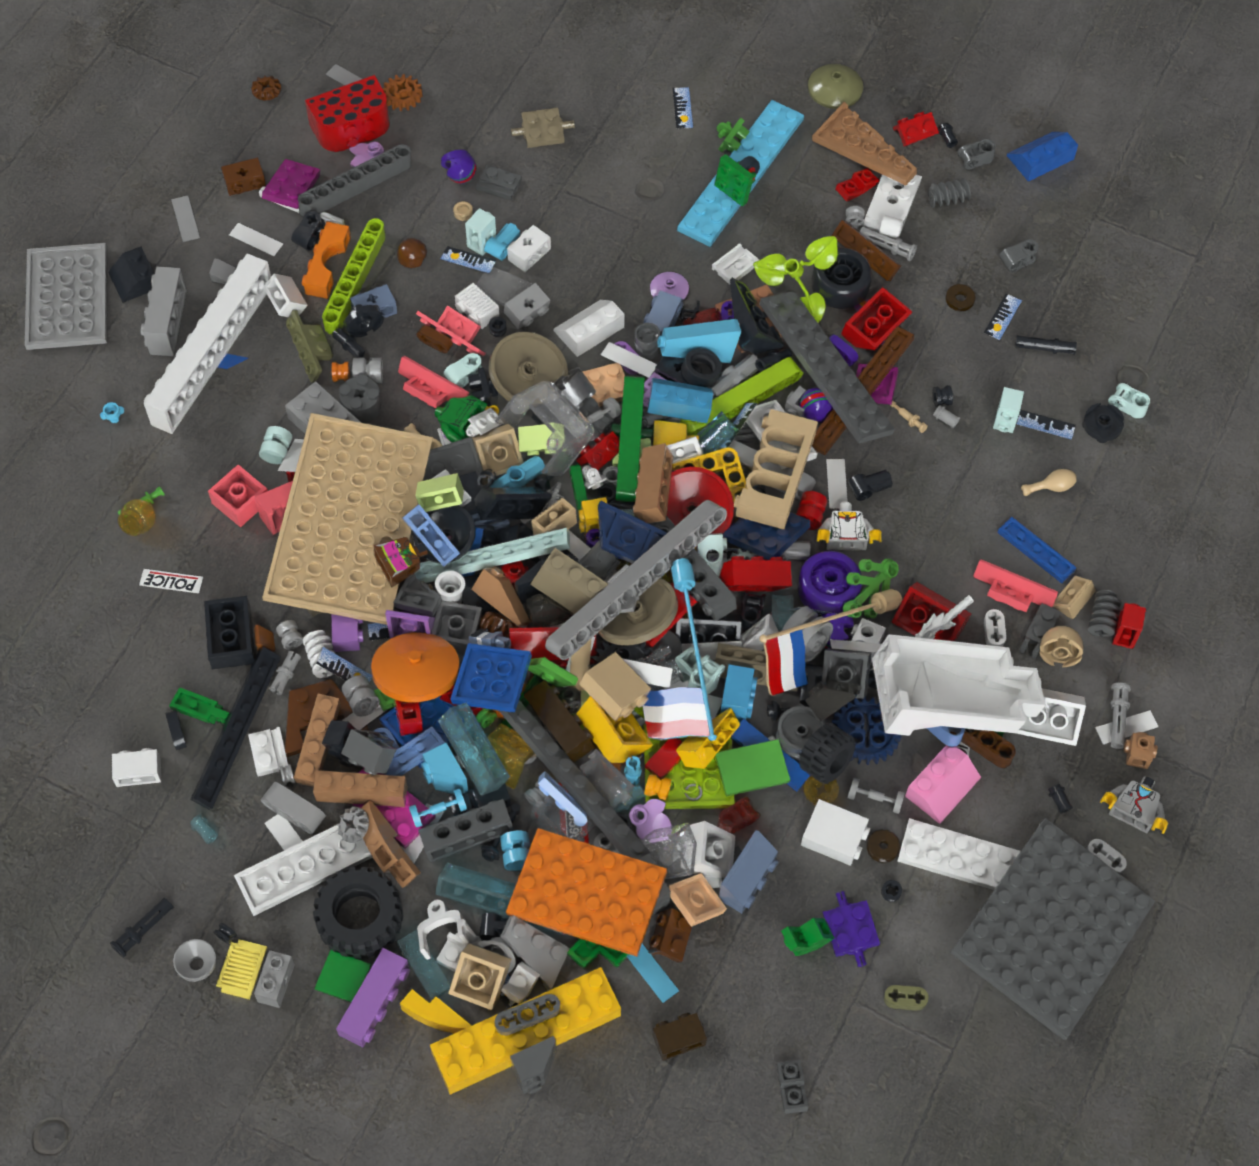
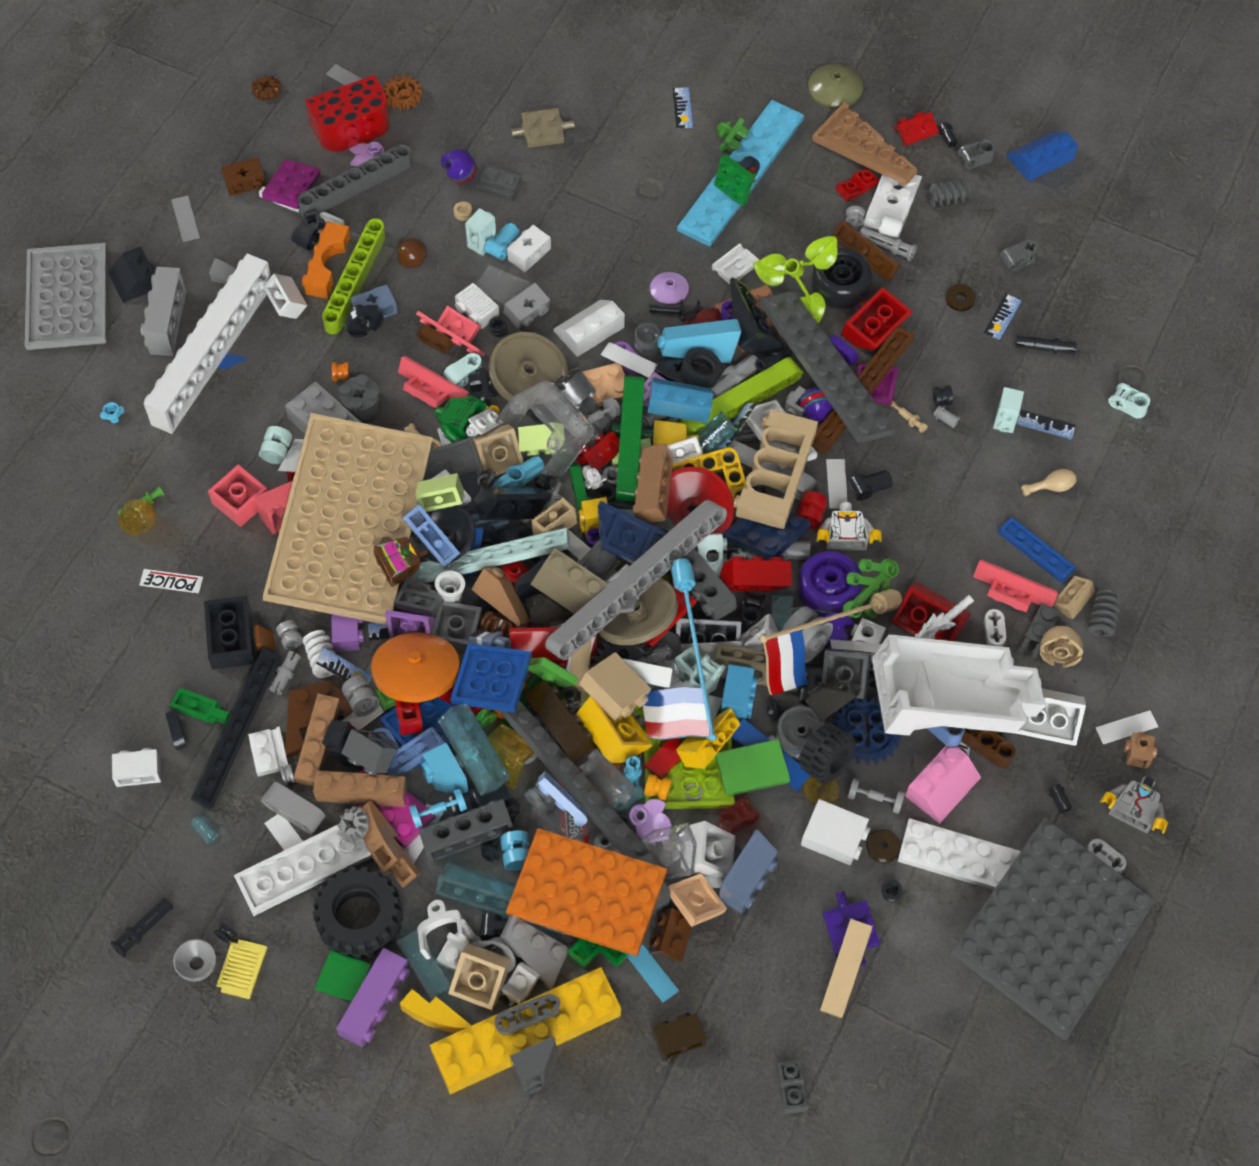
white sticker [229,223,283,256] -> none
light grey brick [254,950,295,1008] -> none
olive bracket [286,310,333,383] -> none
black axle [332,328,365,358] -> none
light grey wheel [352,357,383,384] -> none
sticker [440,246,496,273] -> none
sand blue brick [643,290,684,336] -> none
green brick [781,918,835,956] -> none
olive beam [883,985,929,1011] -> none
black plate [1082,403,1124,443] -> none
light grey pin [1110,683,1131,749] -> none
red brick [1112,603,1146,649] -> none
none -> tan slope [820,919,873,1019]

